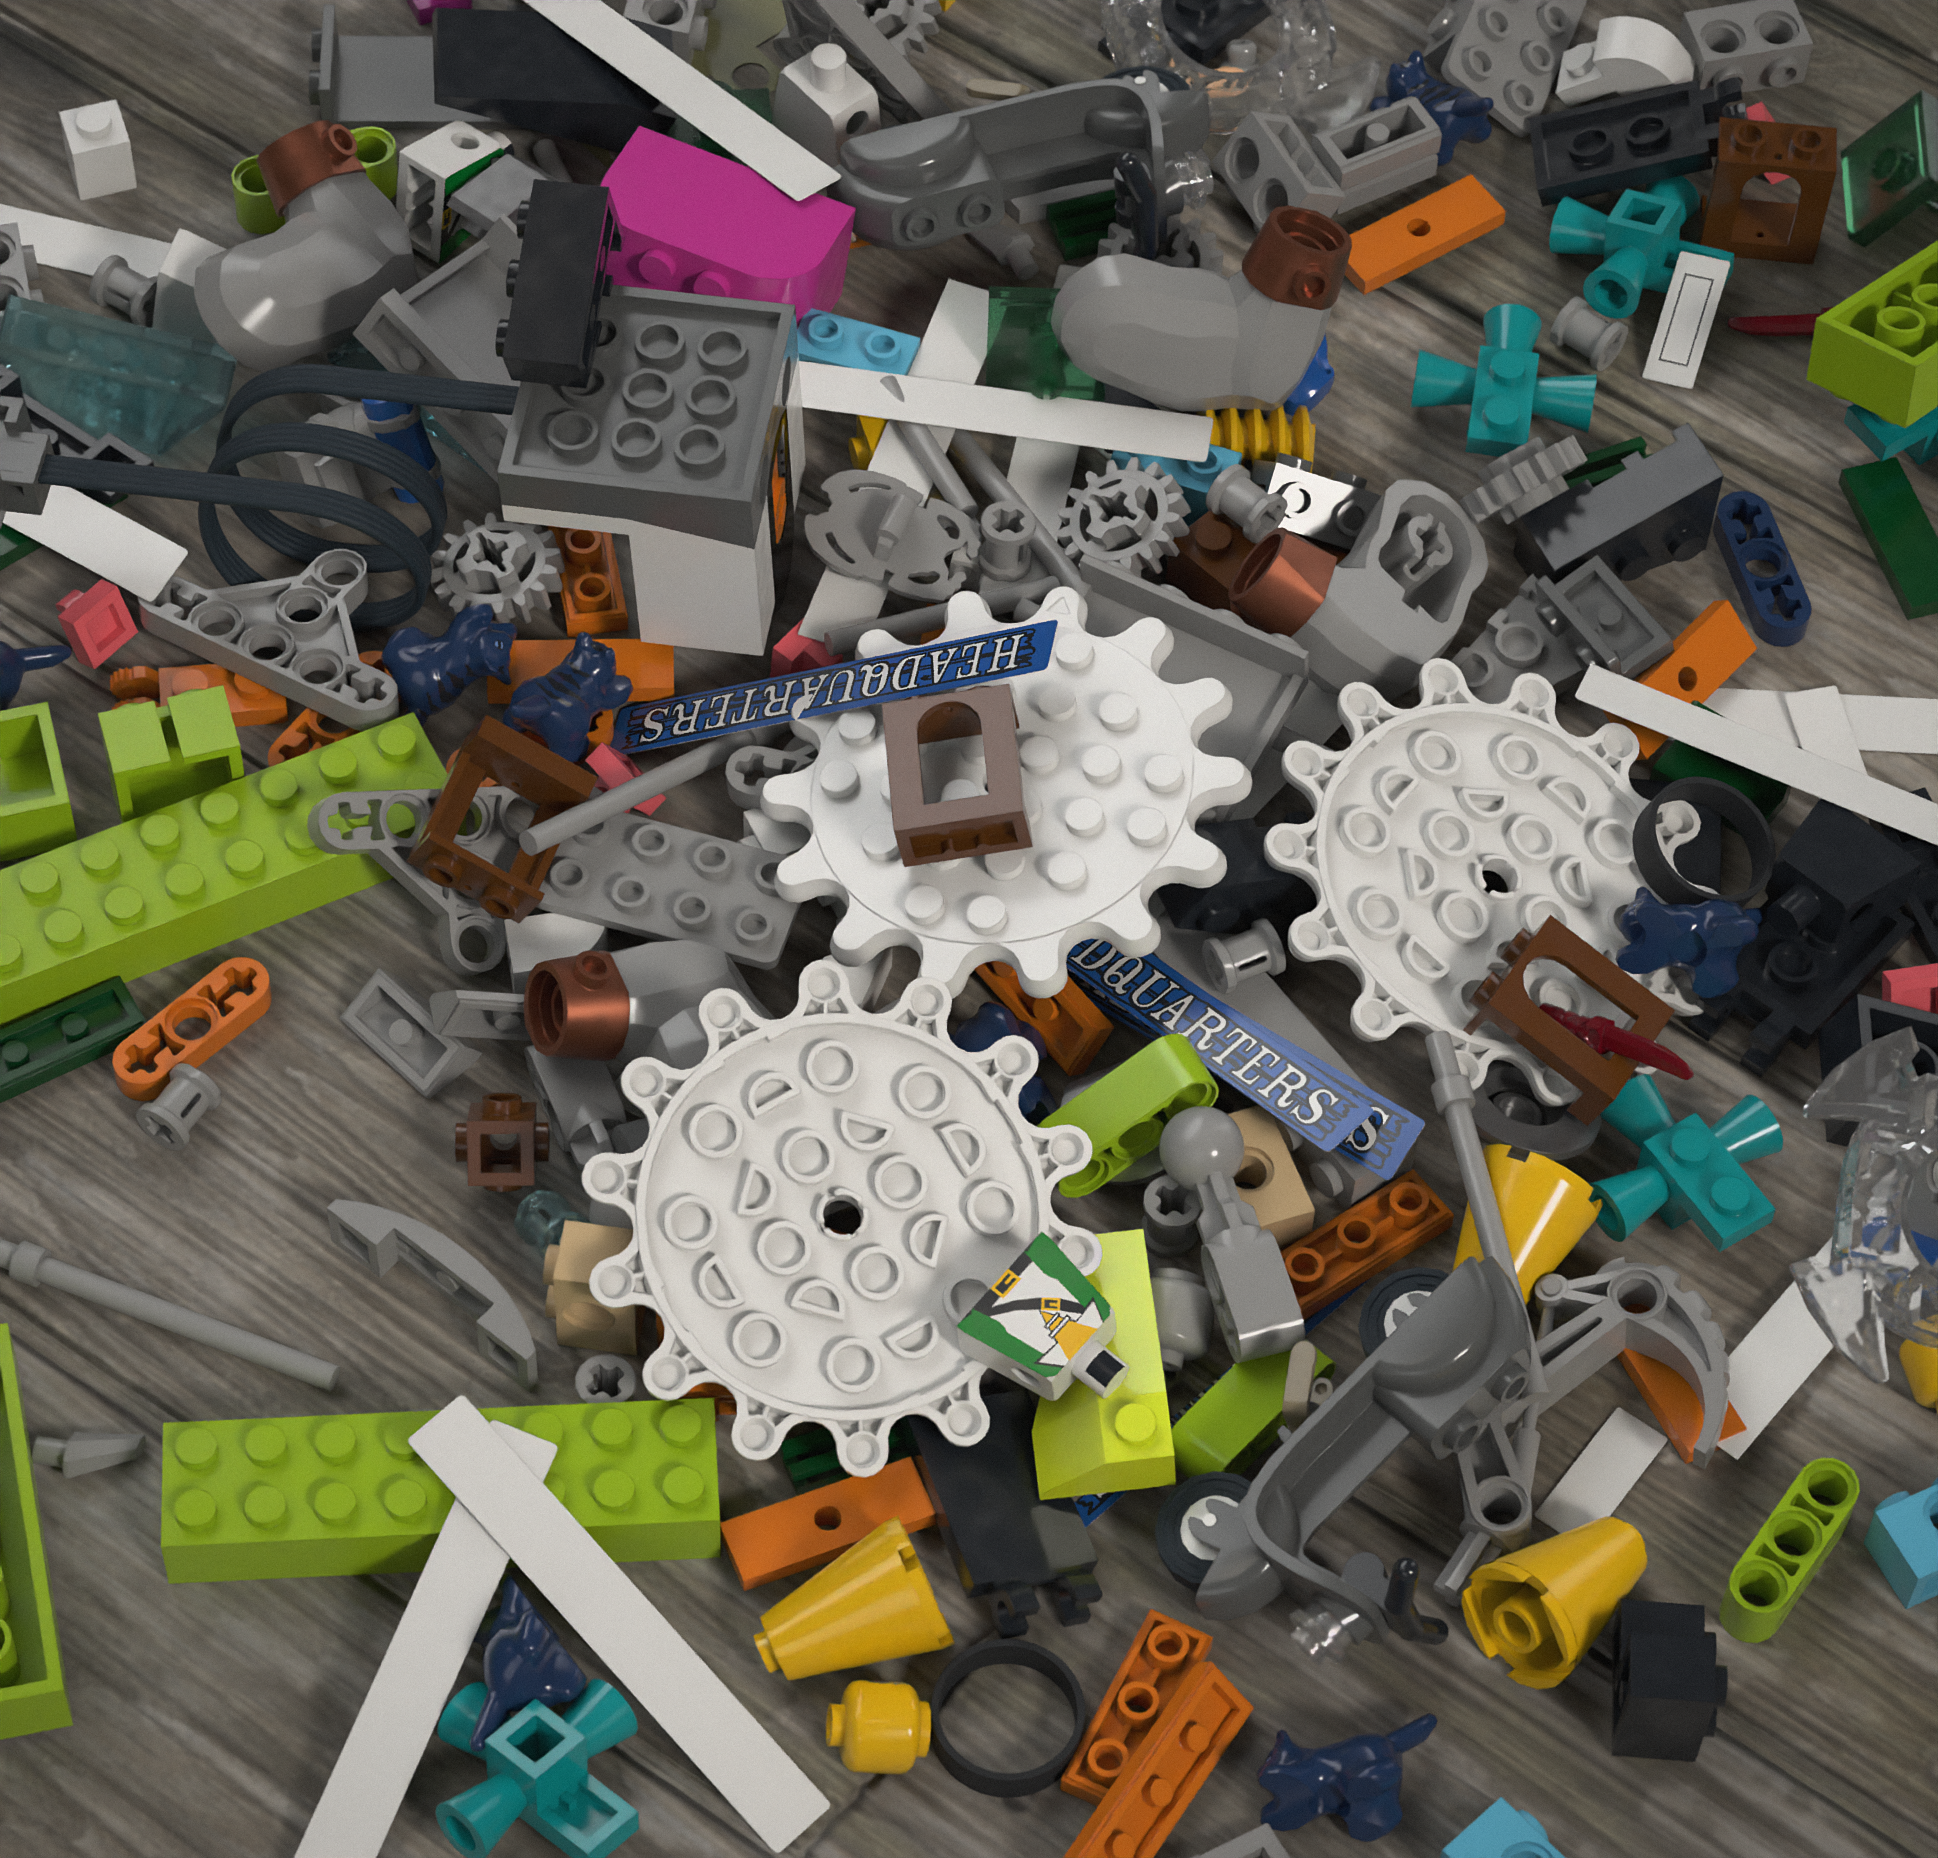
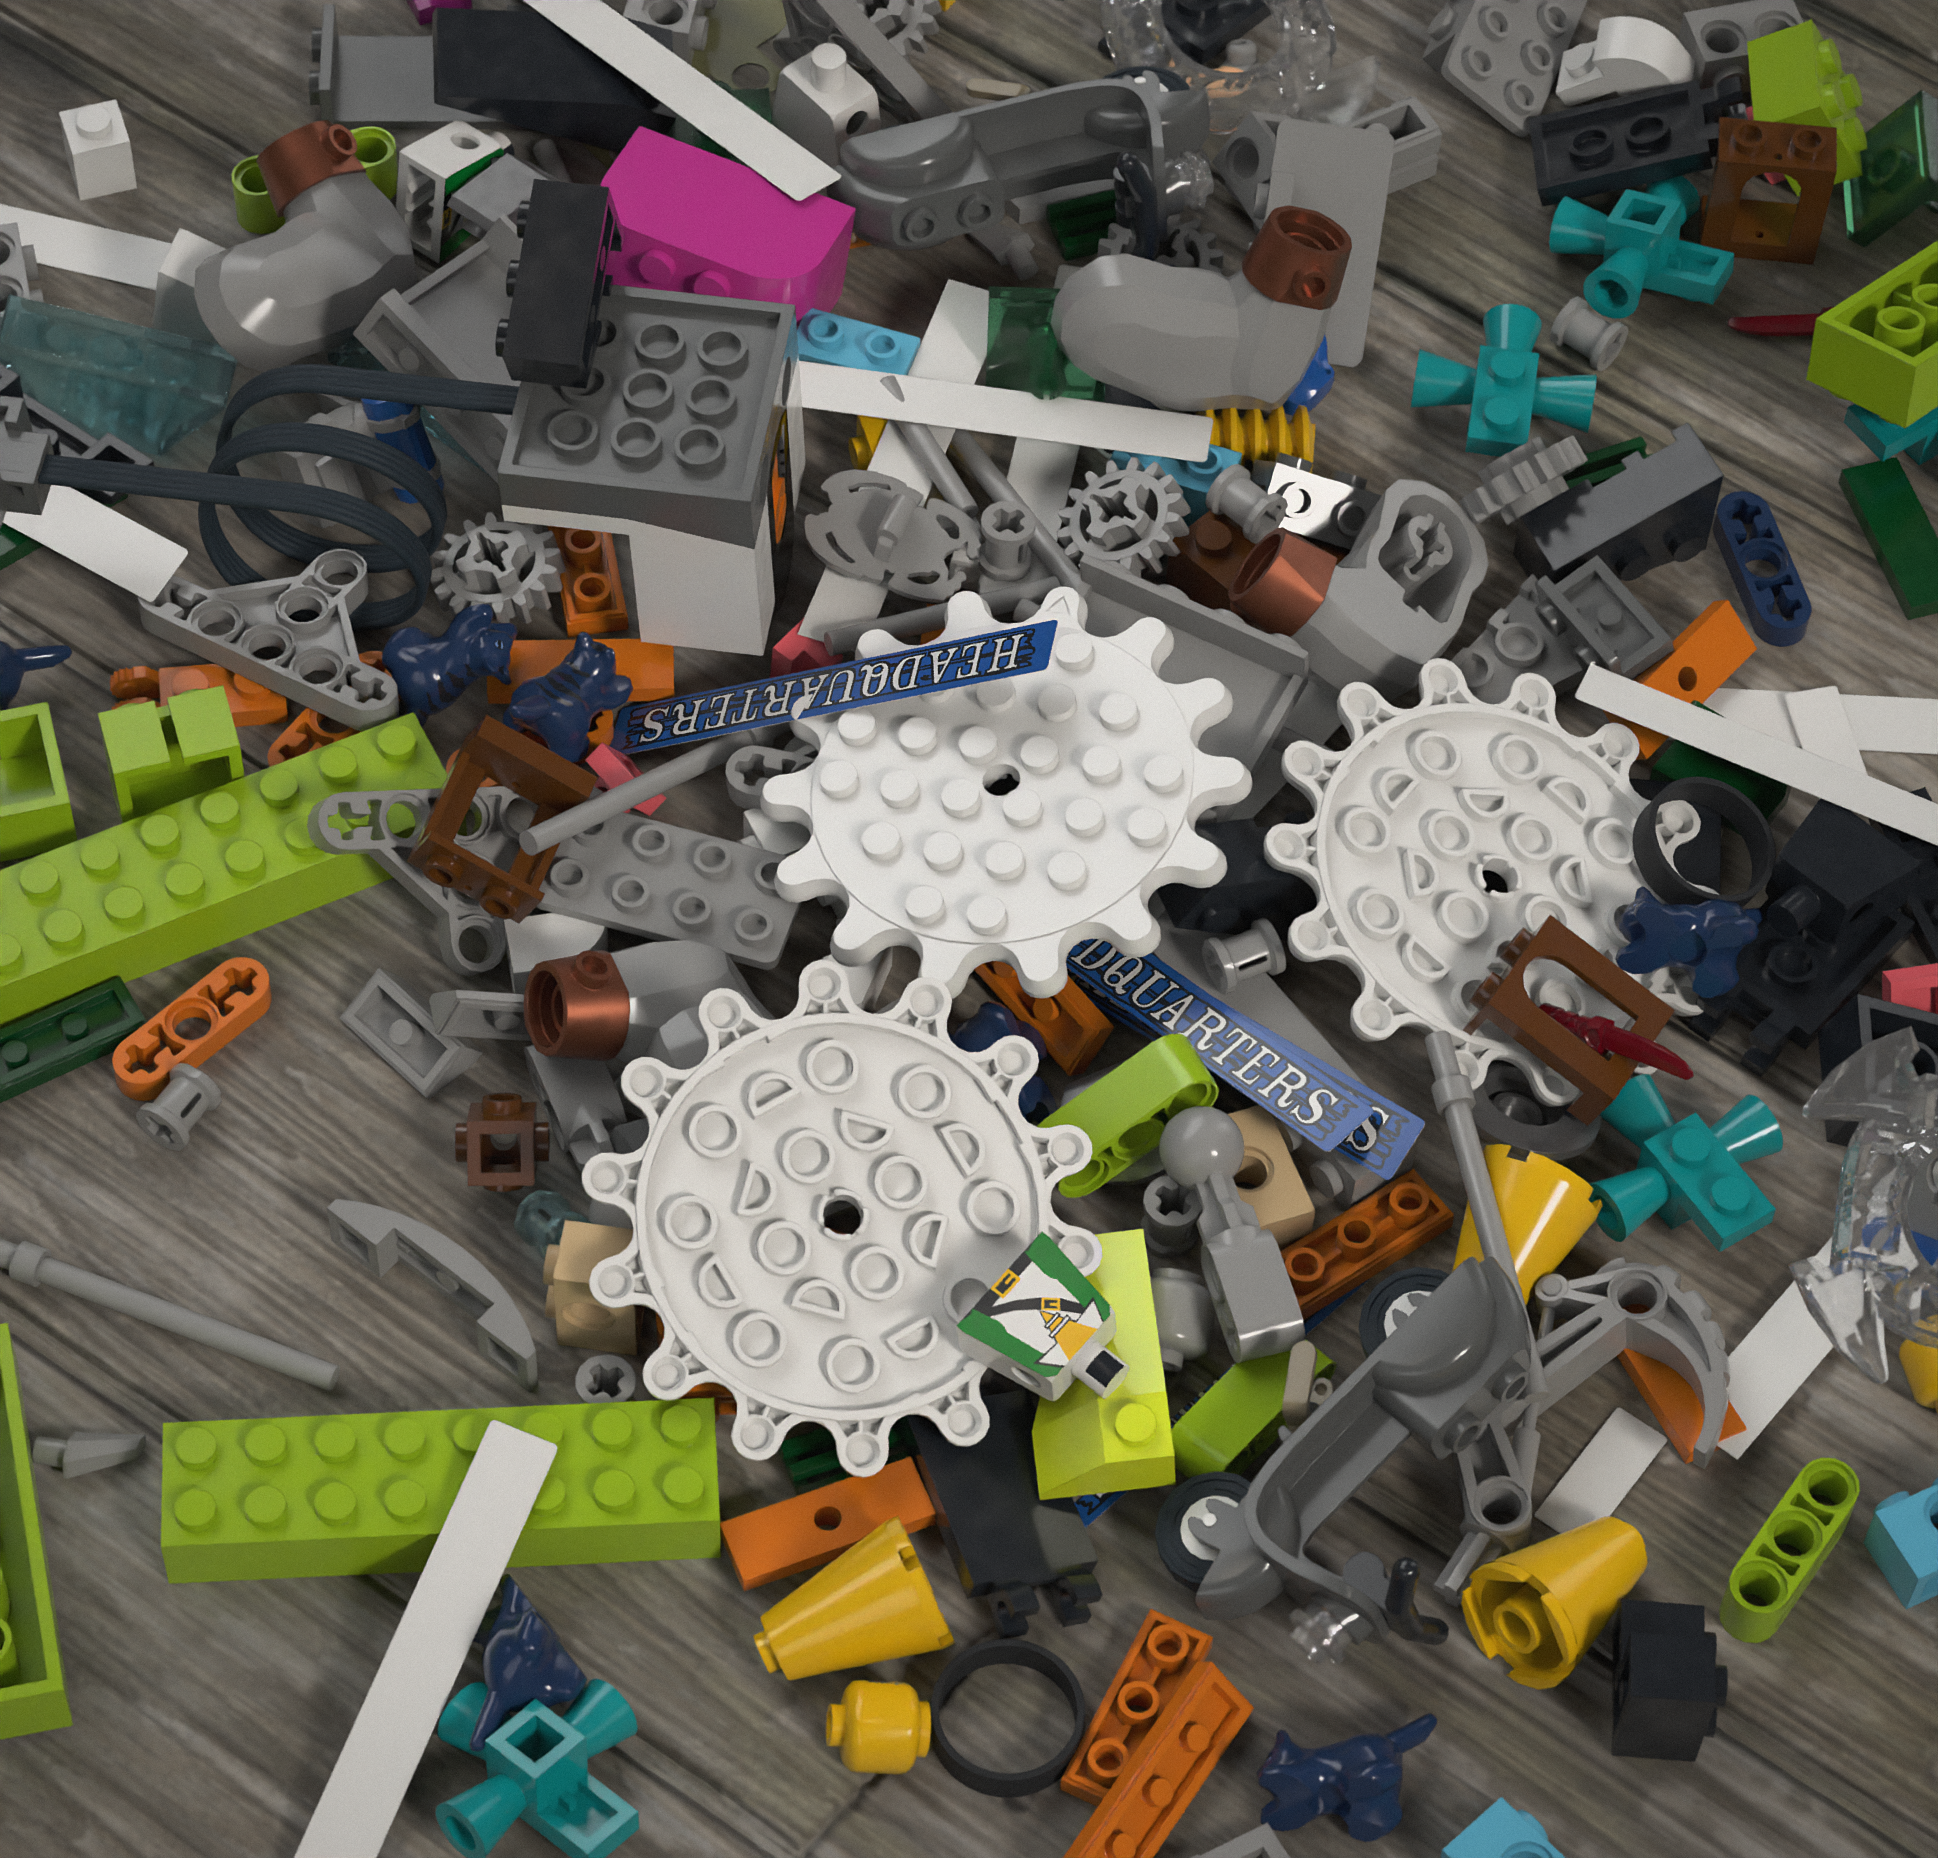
coral tile [55,579,138,670] -> none
light grey bush [89,255,158,328] -> none
white sticker [408,1395,830,1853] -> none
panel [882,684,1033,867] -> none
orange tile [1345,174,1506,295] -> none
dark blue animal [1369,50,1494,167] -> none
white sticker [1642,251,1730,389] -> none
none -> light grey bracket [1248,118,1395,368]
none -> lime piece [1747,20,1867,197]

